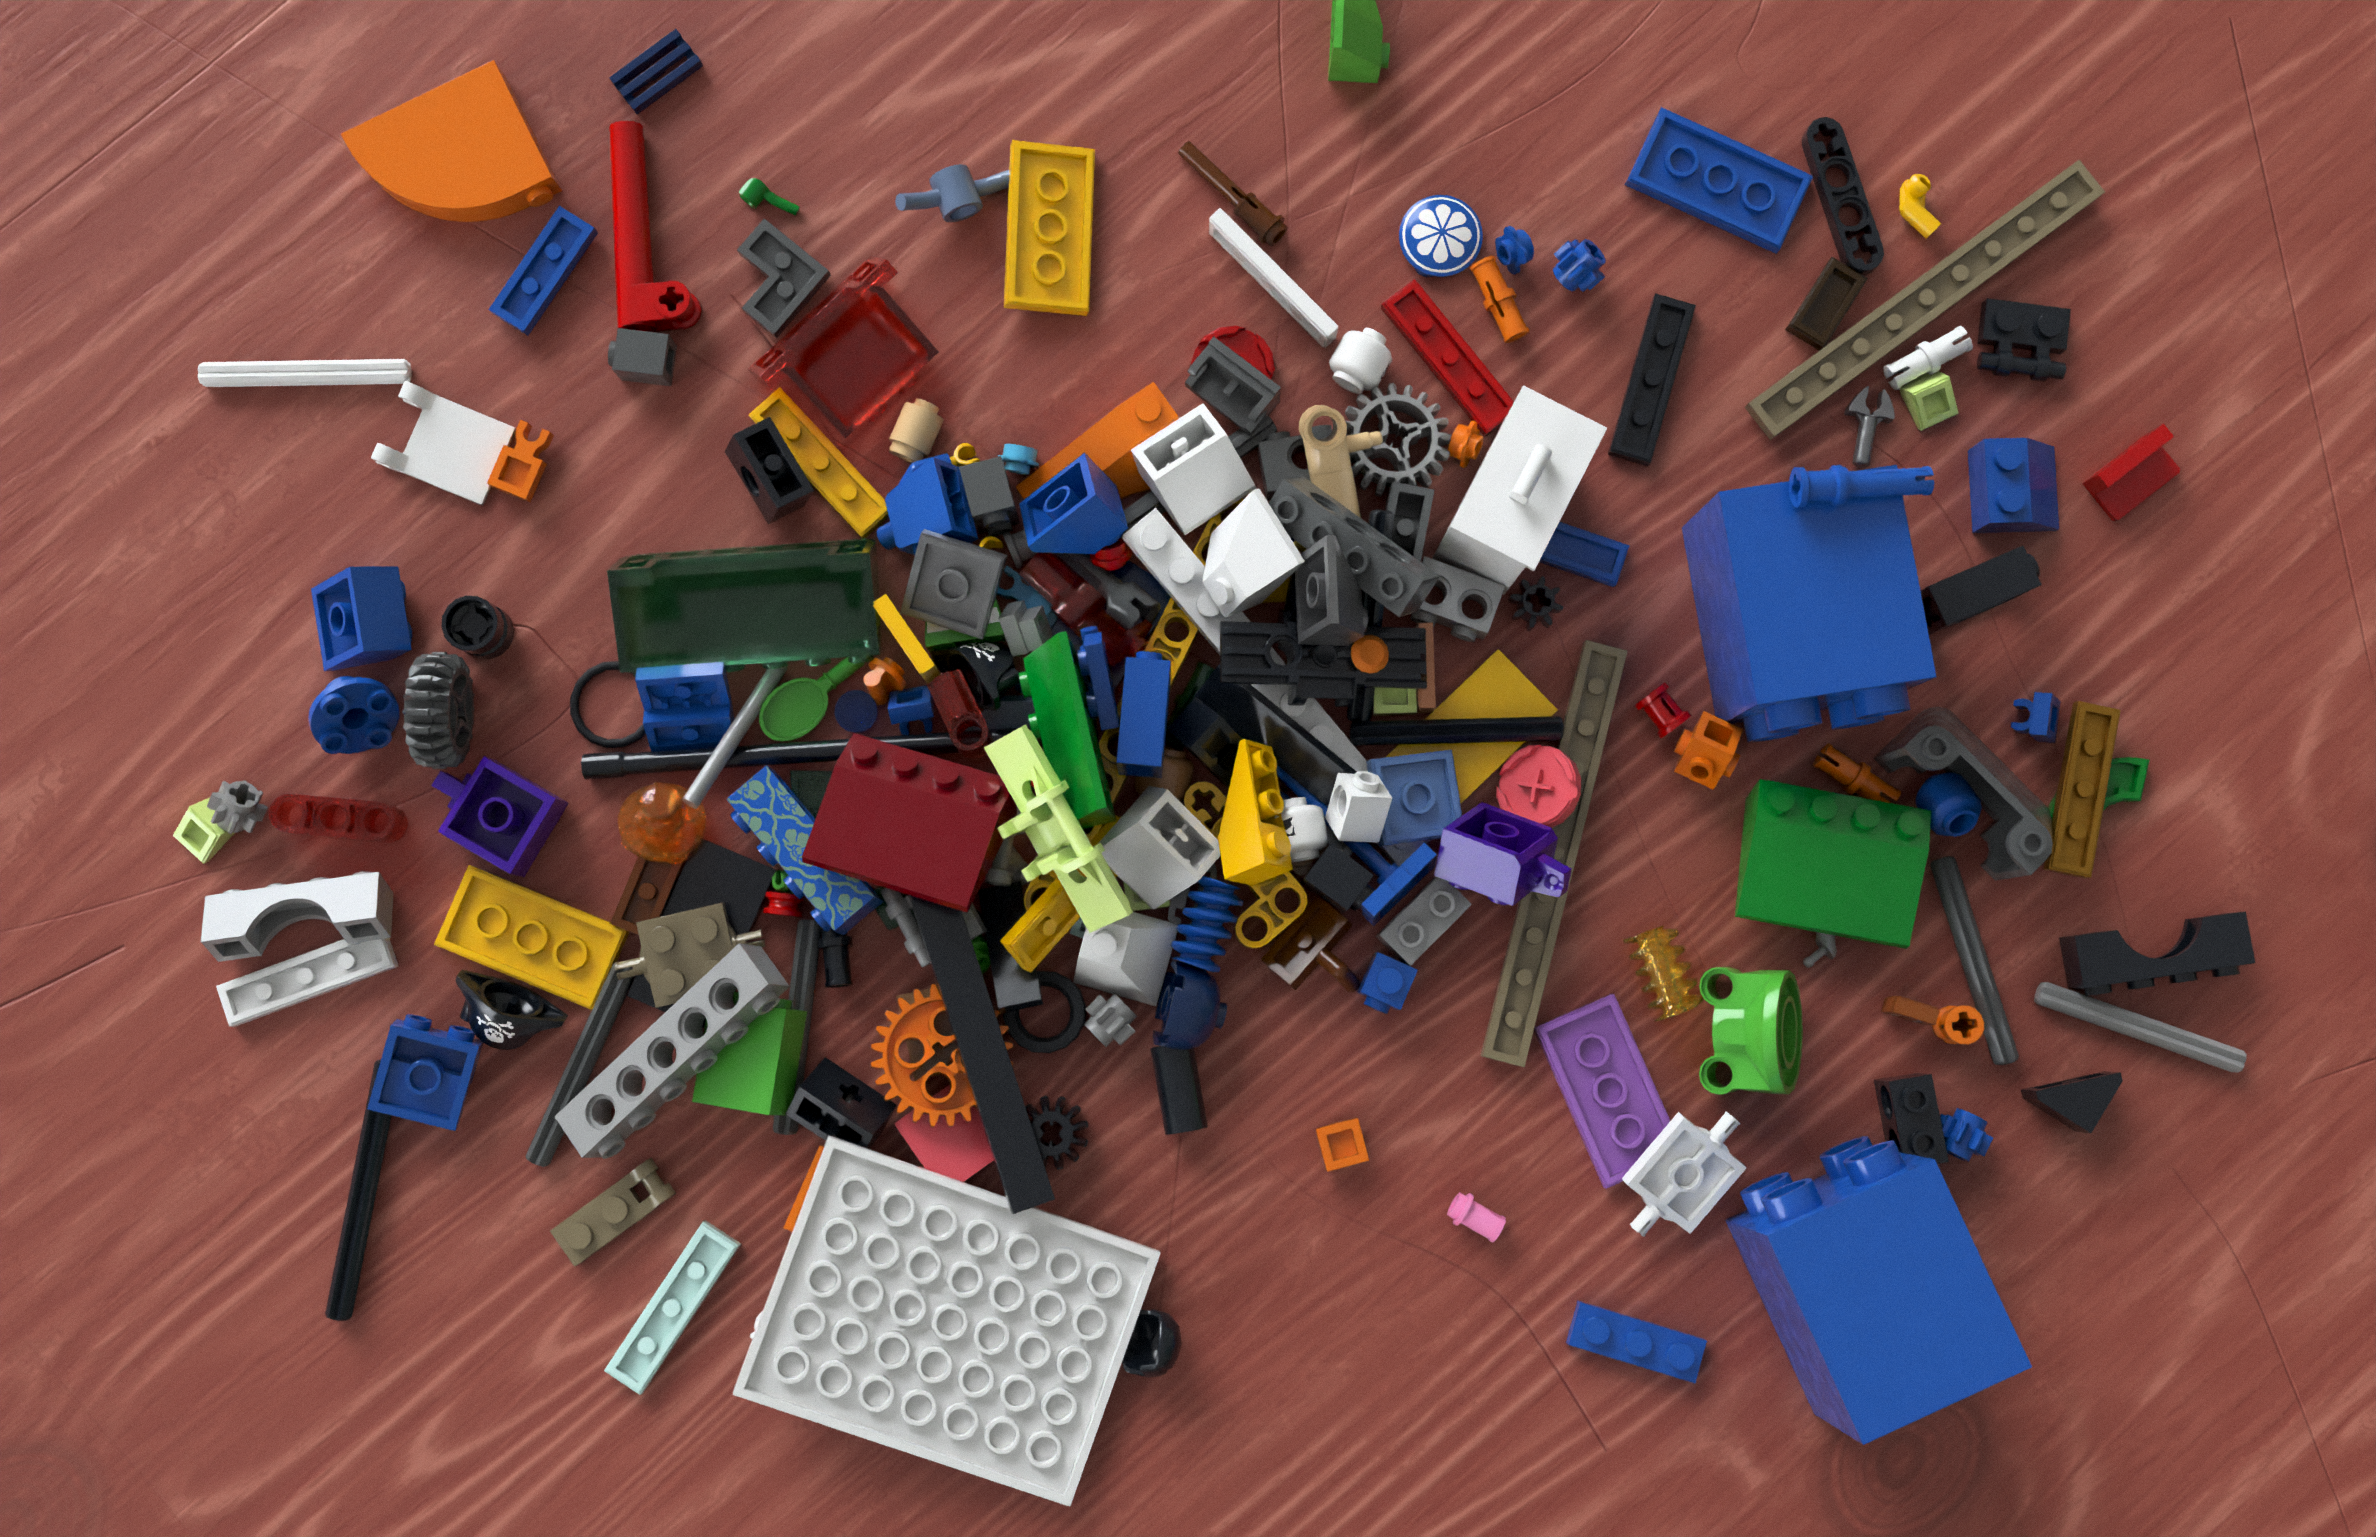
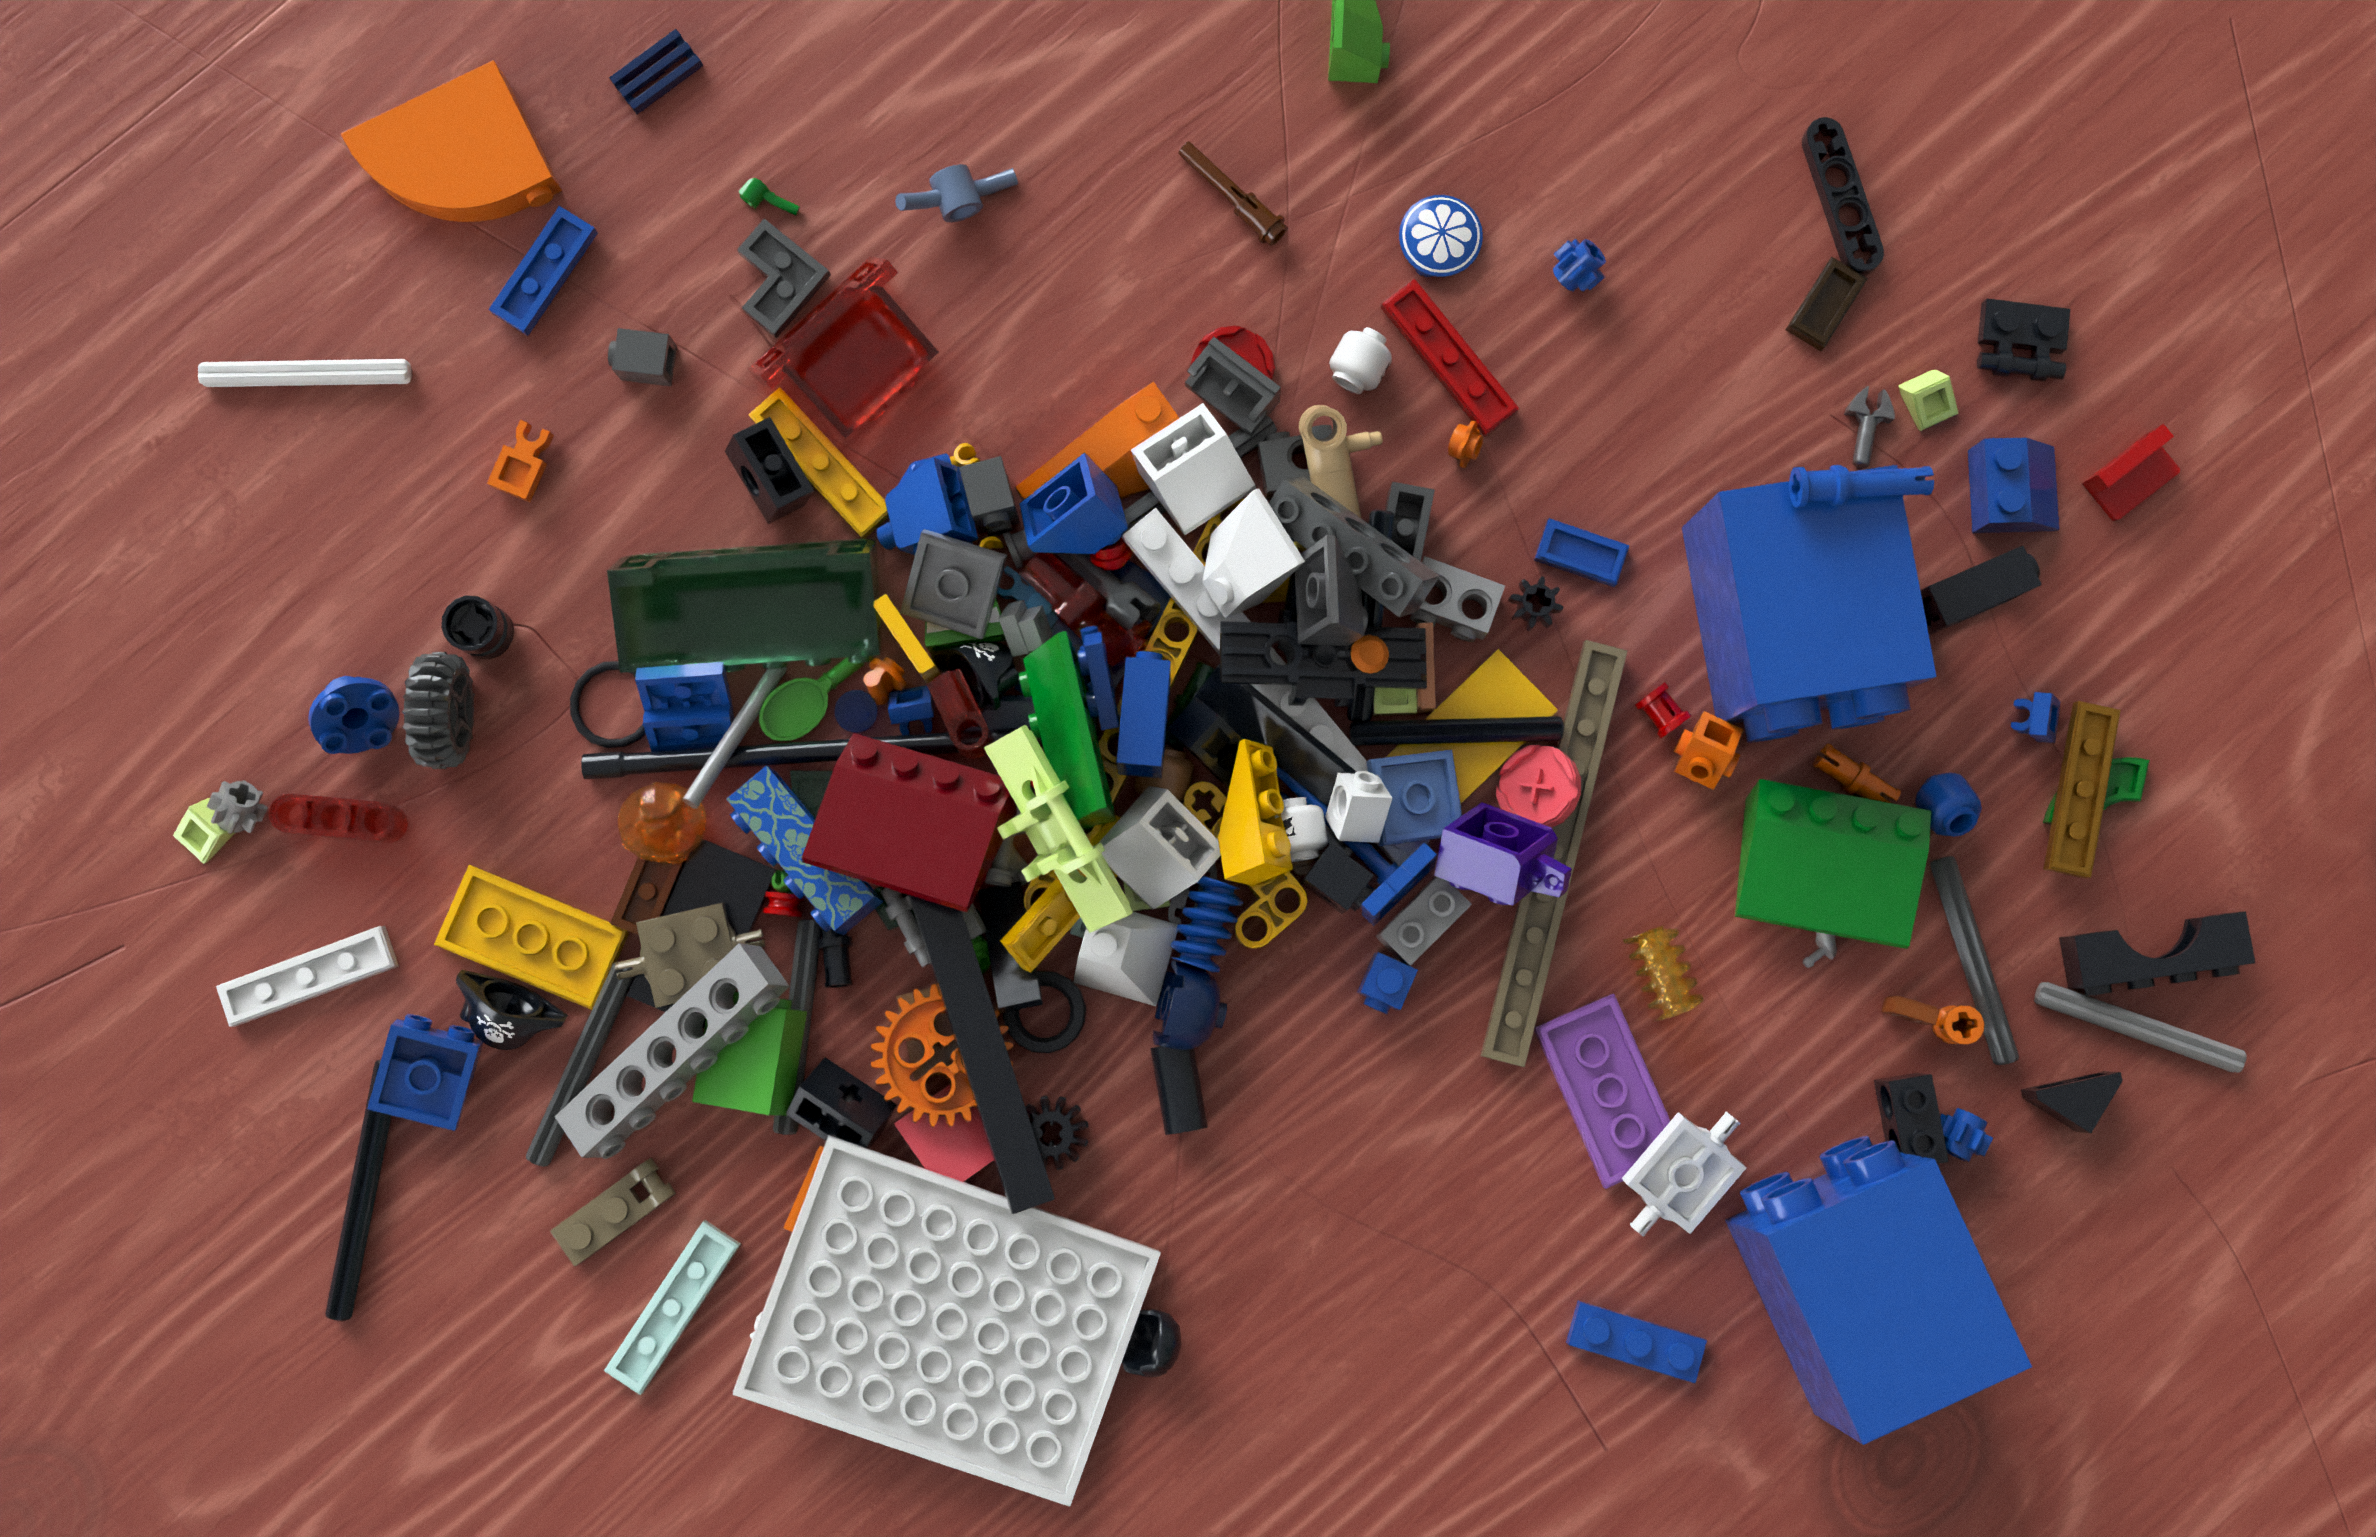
arch [201,871,393,962] -> none
blue slope [311,566,413,671] -> none
white flag [371,381,516,506] -> none
dark purple hinge [431,756,569,877] -> none
red axle [609,121,702,332] -> none
tan brick [889,398,944,463] -> none
medium azure plate [998,444,1039,475] -> none
yellow tile [1004,140,1095,316] -> none
light grey gear [1084,993,1137,1047] -> none
white tile [1209,208,1339,348] -> none
reddish brown plate [1261,895,1360,992] -> none
orange plate [1315,1117,1369,1172] -> none
light grey gear [1345,383,1452,497] -> none
white container [1432,385,1607,595] -> none
bright pink pin [1447,1192,1506,1242] -> none
orange pin [1470,256,1530,343] -> none
blue plate [1495,226,1534,275] -> none
black tile [1608,293,1696,466] -> none
blue tile [1625,107,1813,254] -> none
bright green piece [1699,967,1803,1095] -> none
dark tan plate [1745,160,2105,441] -> none
dark grey windscreen [1873,707,2053,881] -> none
white pin [1883,326,1973,390] -> none
yellow arm [1899,174,1941,239] -> none

